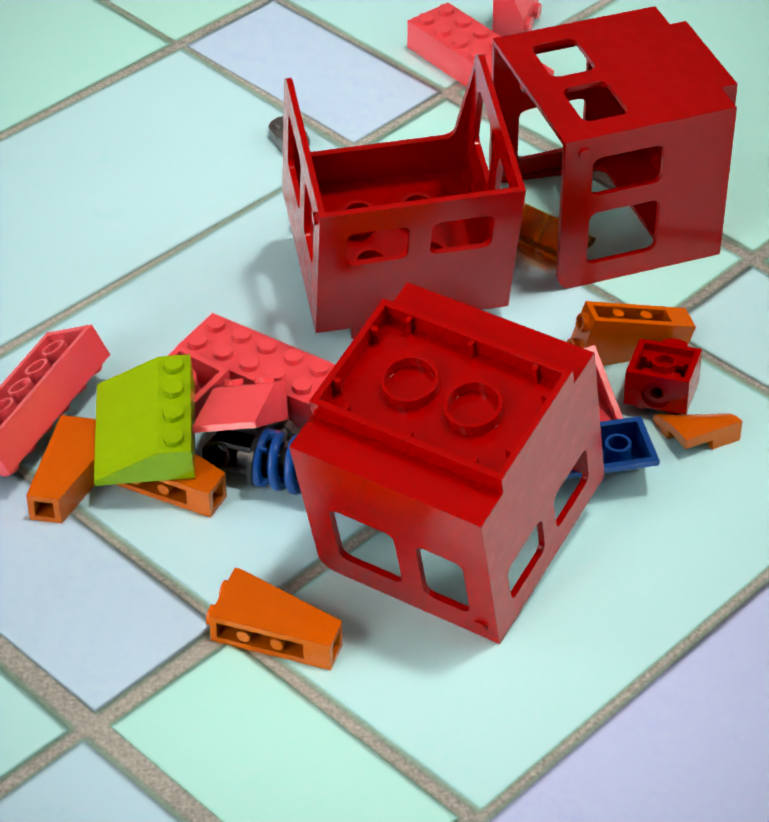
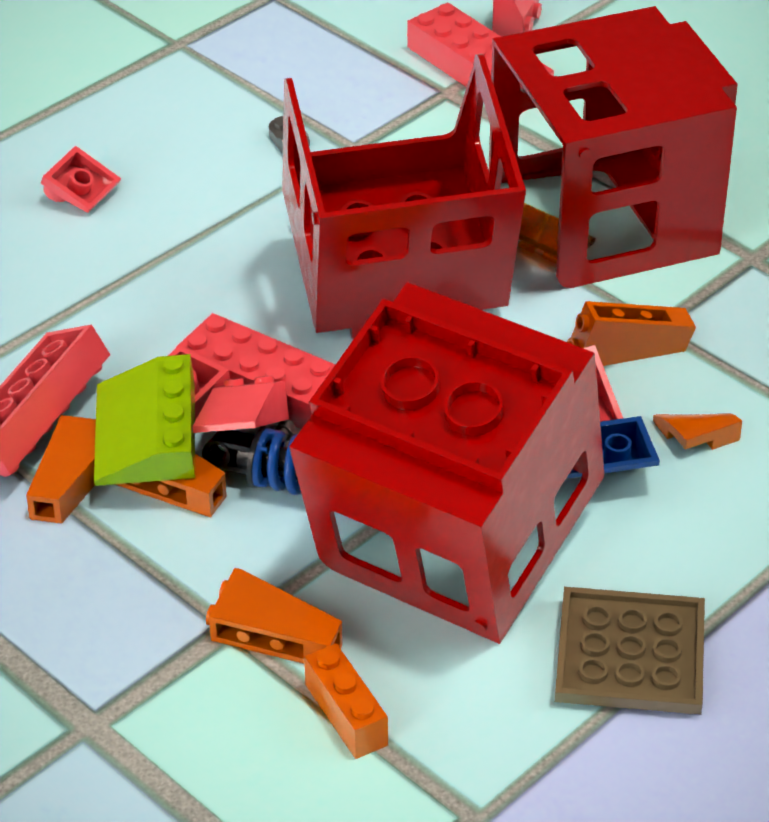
red brick [623,338,702,415] -> none
none -> coral slope [41,146,121,213]
none -> orange brick [304,643,388,759]
none -> dark tan plate [554,586,705,715]

